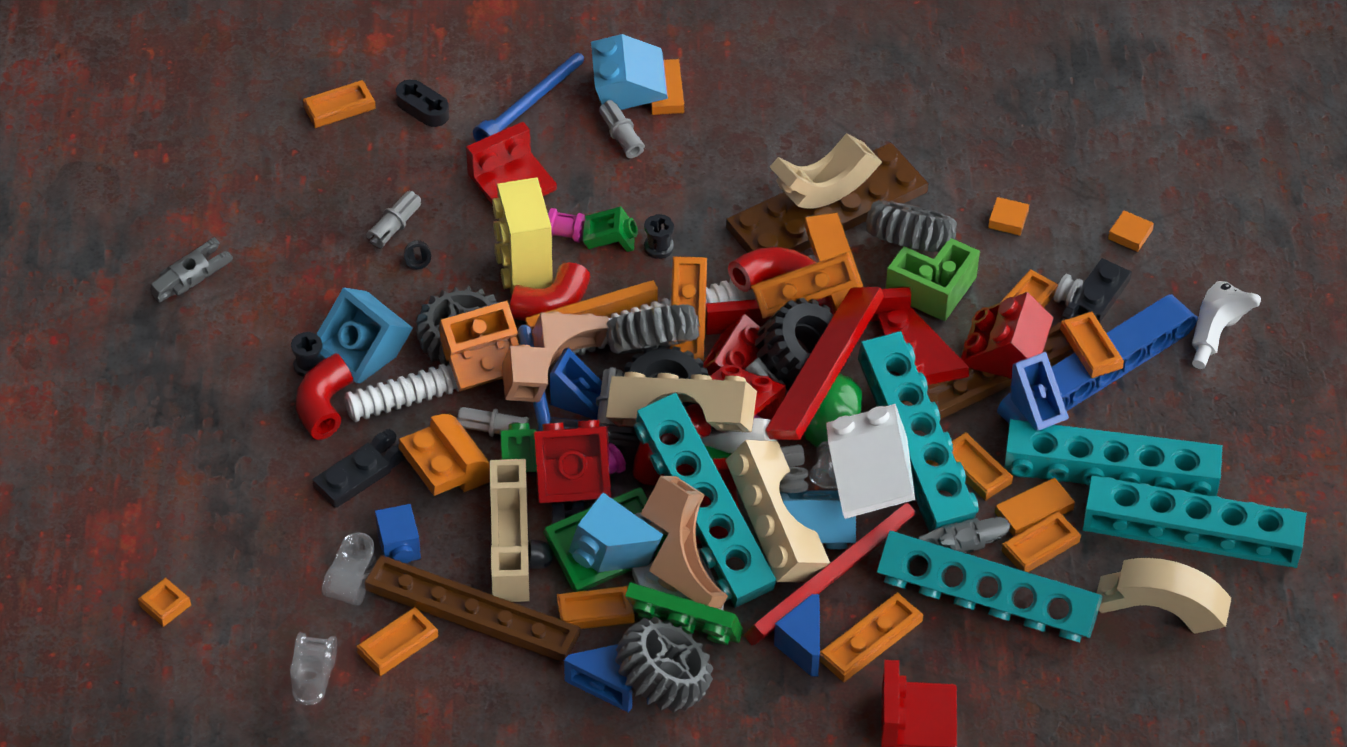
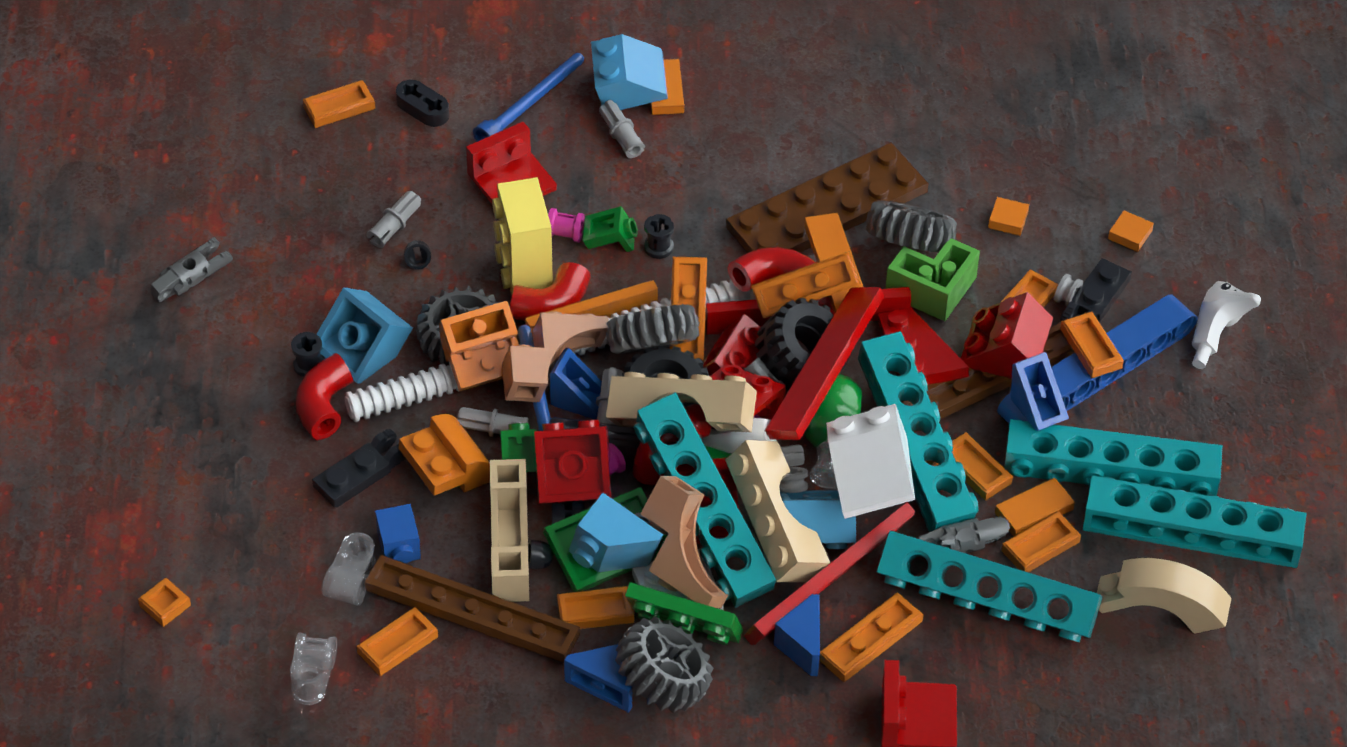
tan arch [770,133,882,208] -> none

